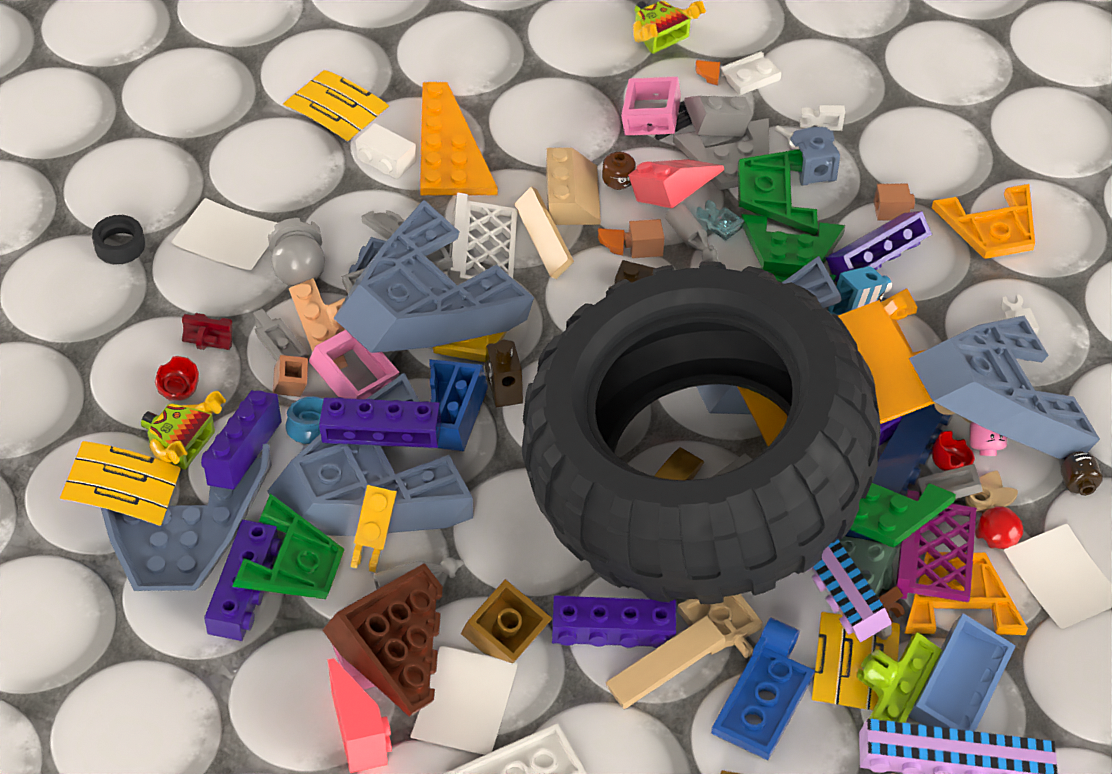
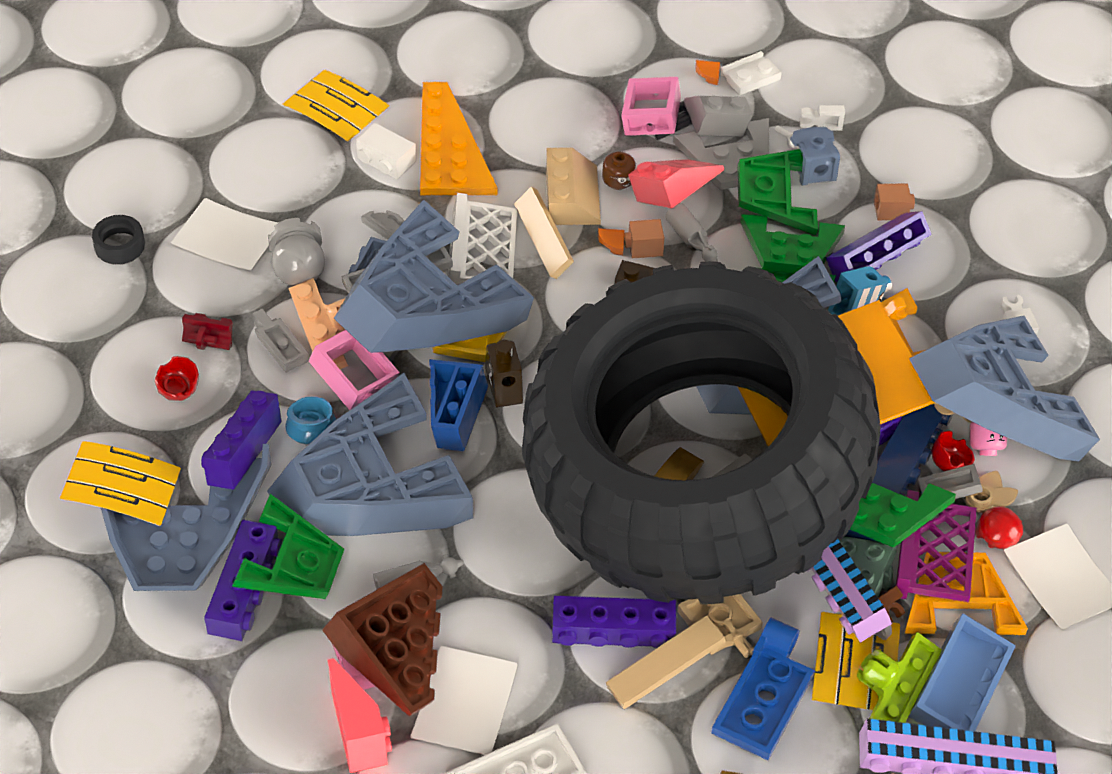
torso [141,391,226,470] -> none
nougat brick [273,355,308,397] -> none
dark purple brick [319,397,442,448] -> none
yellow hinge [350,485,397,573] -> none
pearl gold slope [461,579,552,664] -> none
torso [633,0,706,54] -> none
clear light blue plate [696,200,744,241] -> none
light orange wing [932,184,1035,259] -> none
dark brown head [1061,451,1103,496] -> none

